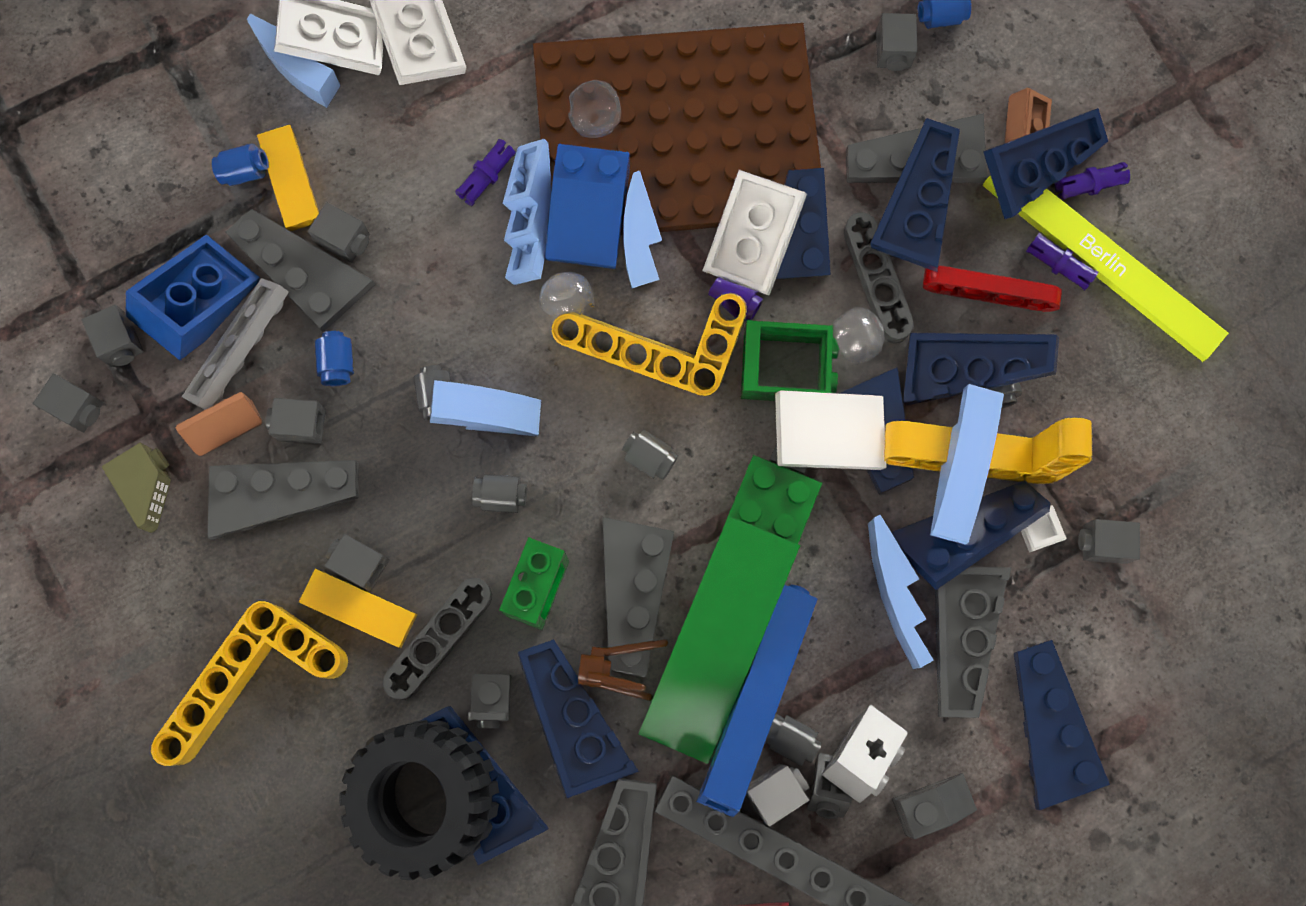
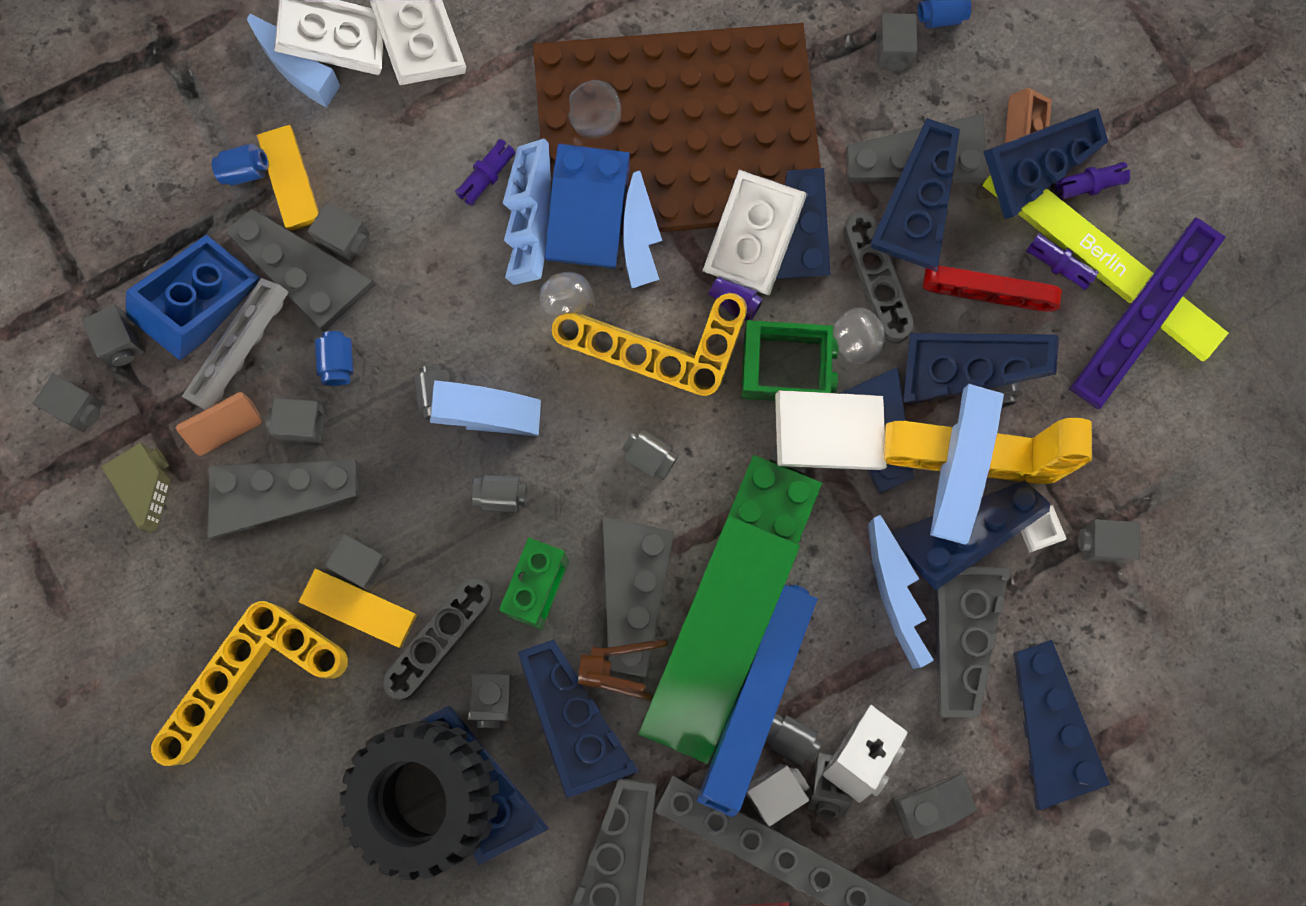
none -> dark purple tile [1069,217,1226,409]

